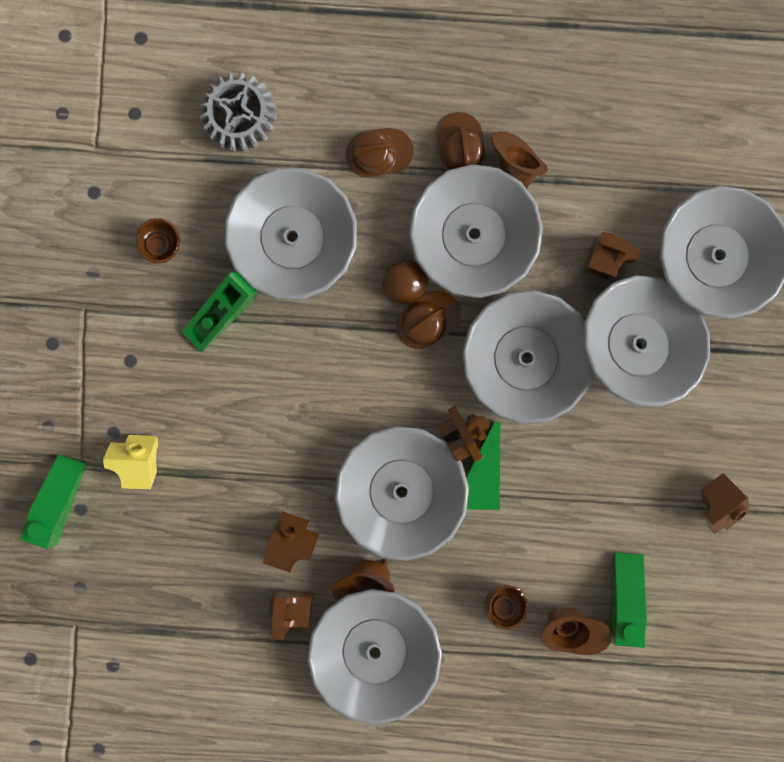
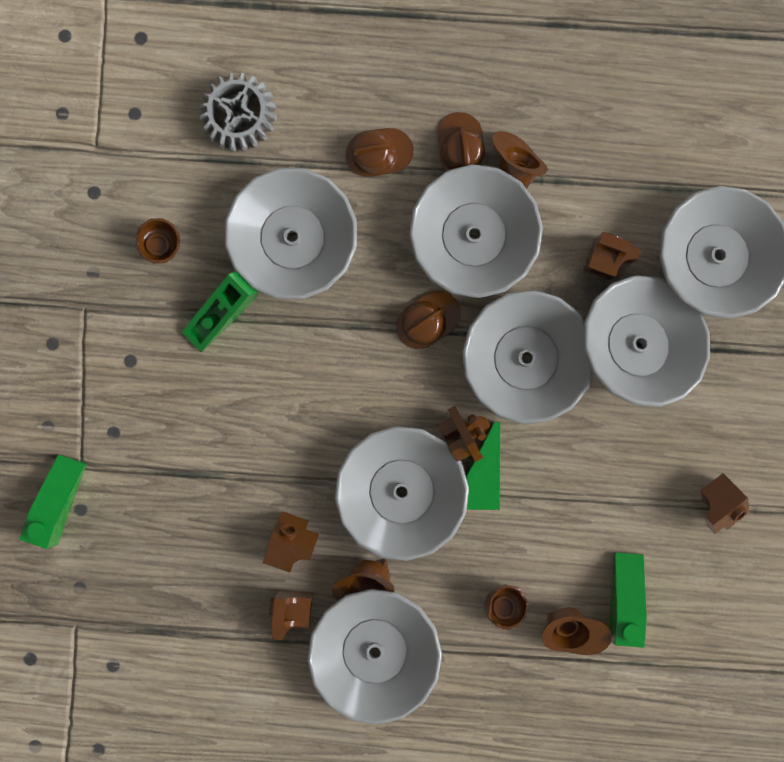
light yellow brick [103,435,158,489] -> none
reddish brown hair [382,259,428,305] -> none

